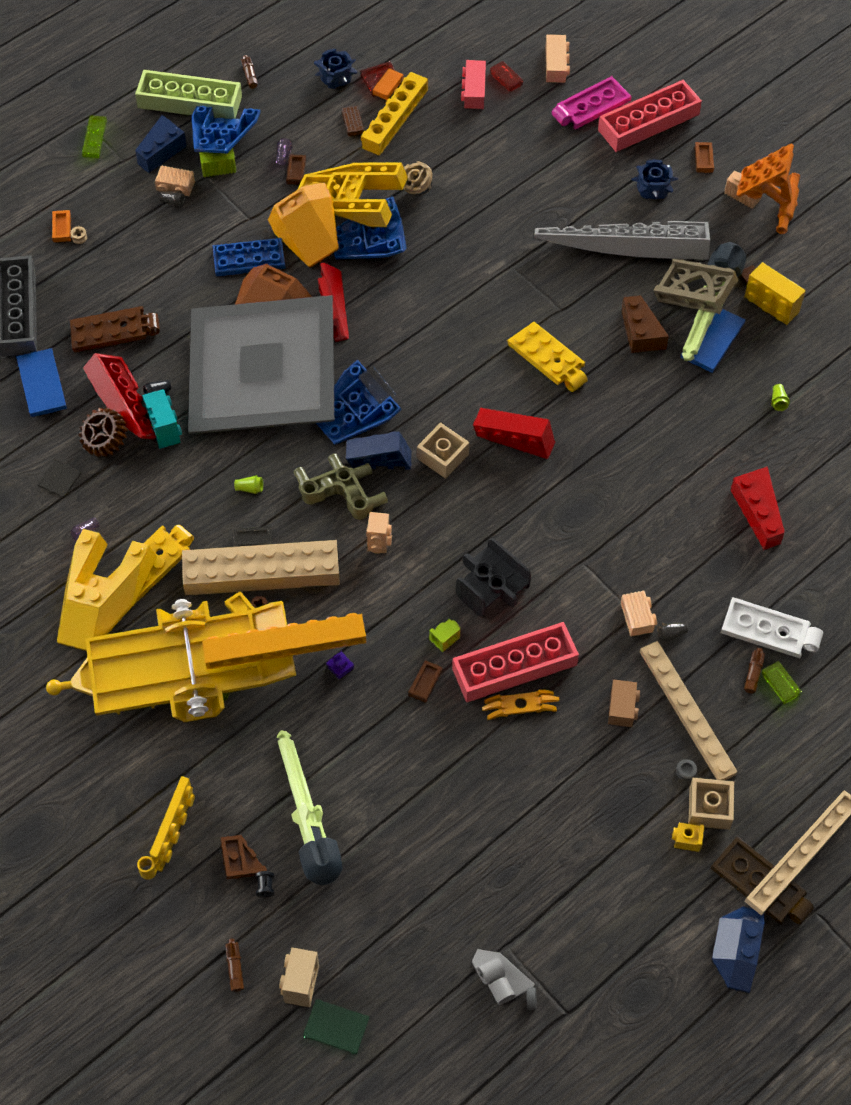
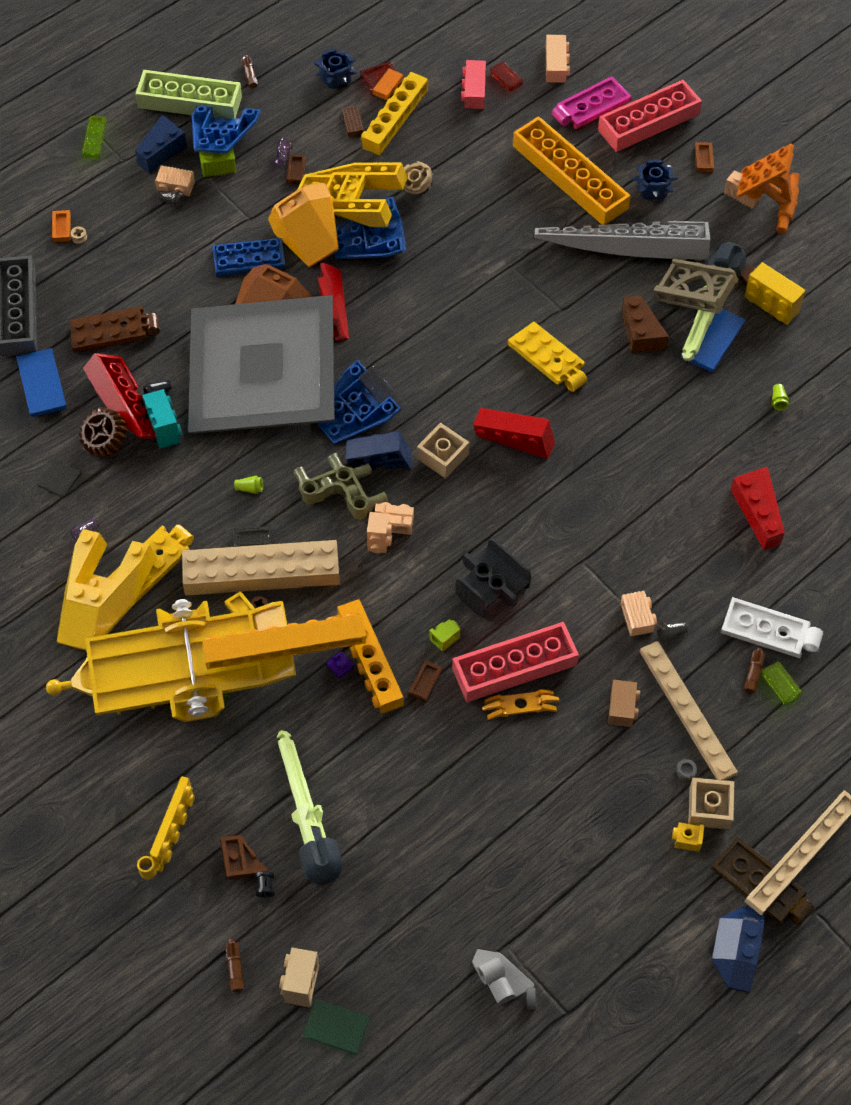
none -> light orange brick [336,599,404,714]
none -> light nougat brick [375,502,414,535]
none -> light orange brick [513,116,631,225]

